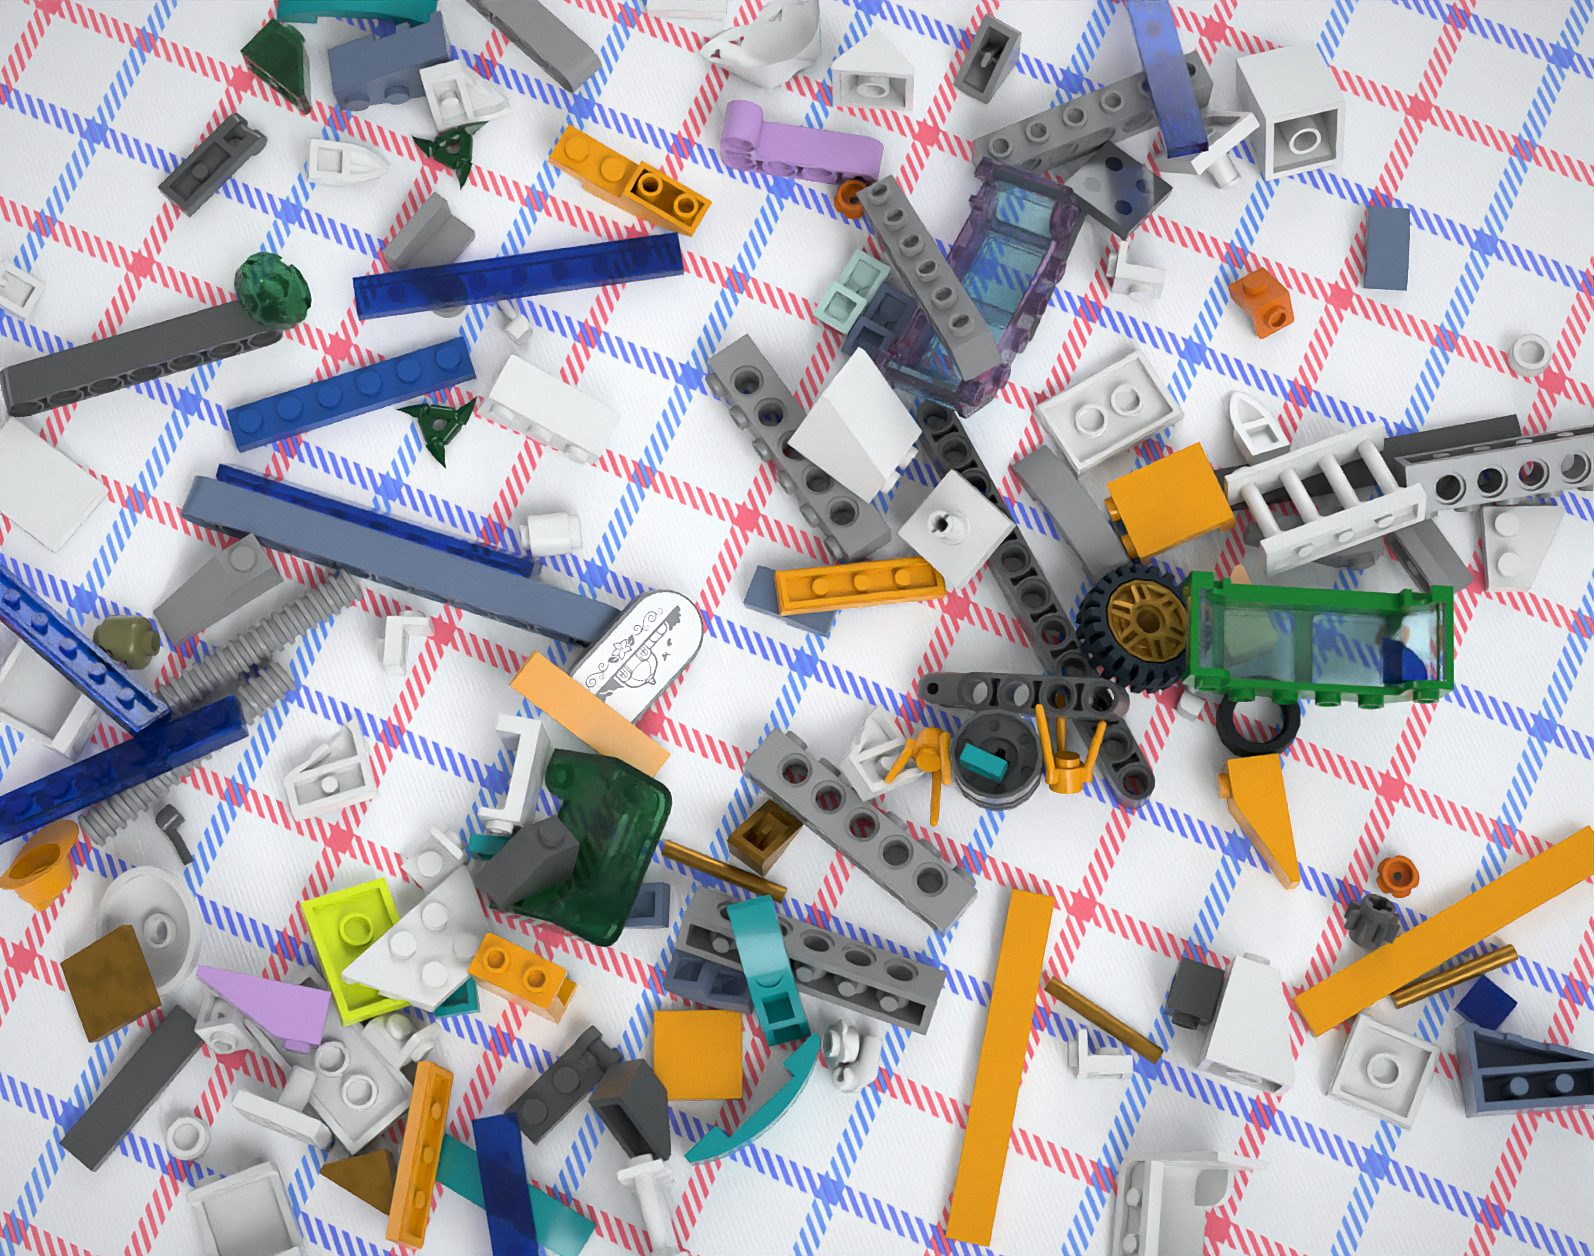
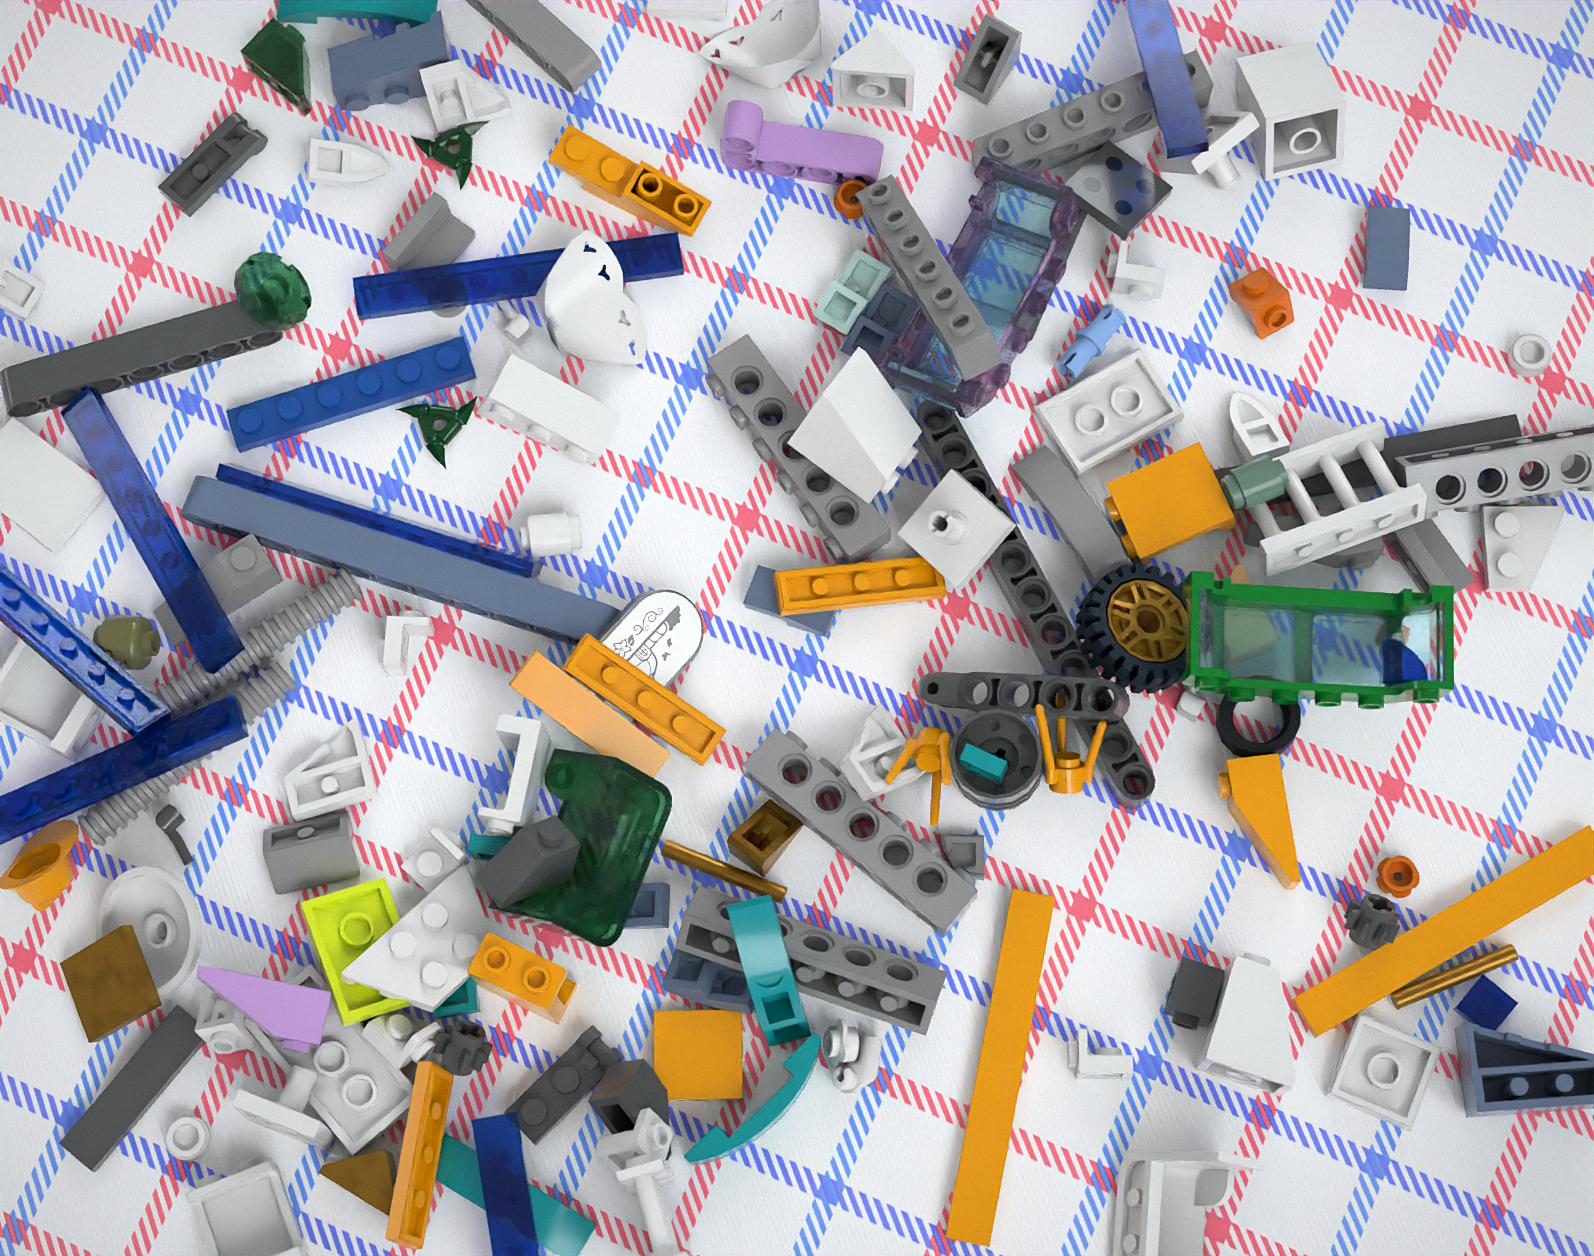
pearl gold bar [1044,976,1165,1065] -> none
none -> clear blue tile [60,387,245,674]
none -> light grey panel [263,811,360,895]
none -> dark grey gear [434,1020,493,1076]
none -> white piece [536,230,647,366]
none -> light orange tile [561,633,727,766]
none -> white bracket [595,1108,673,1172]
none -> light grey tile [940,834,984,881]
none -> light blue pin [1055,304,1126,381]
none -> sand green brick [1221,455,1289,510]

